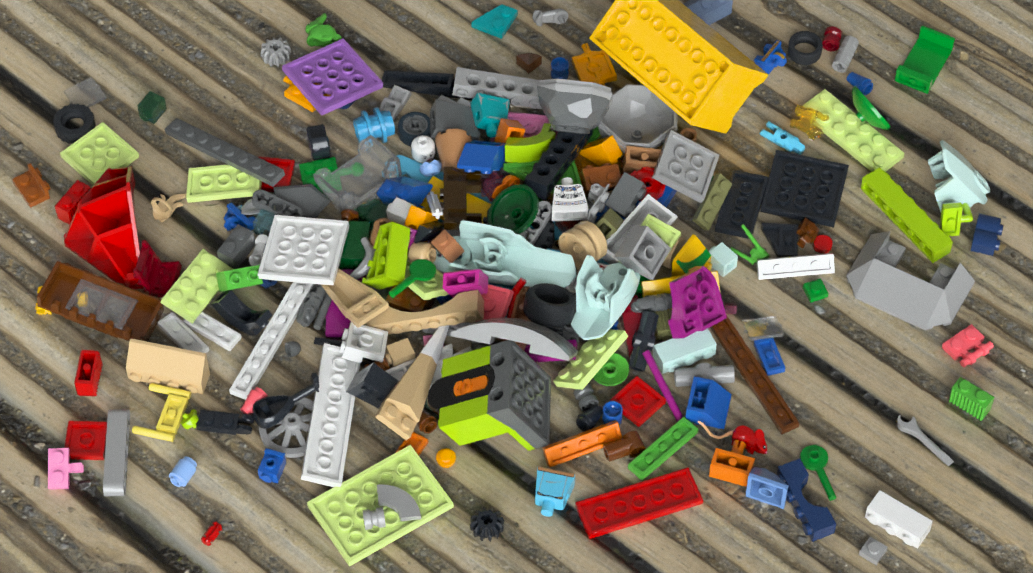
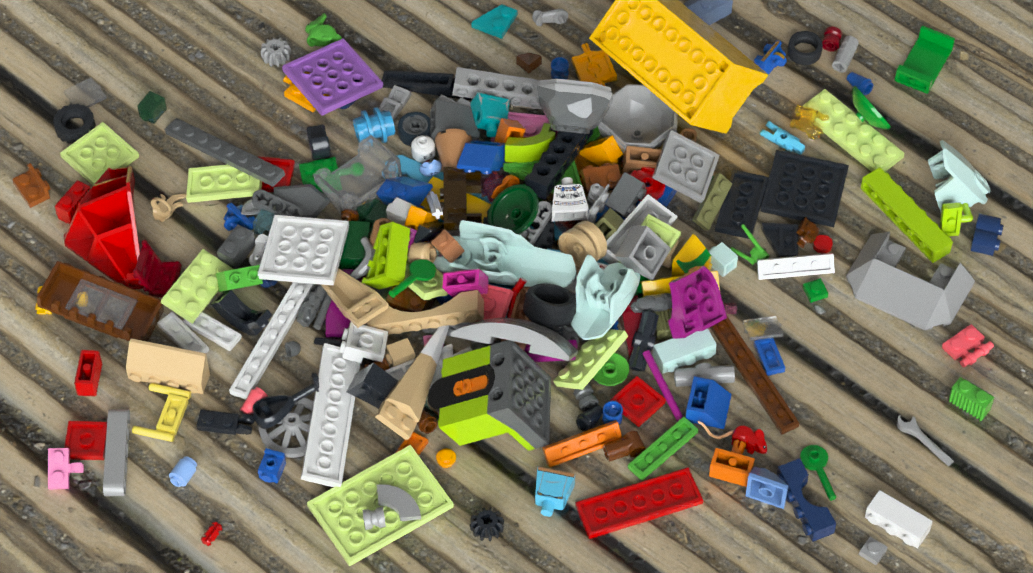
lime piece [181,409,199,430] -> none

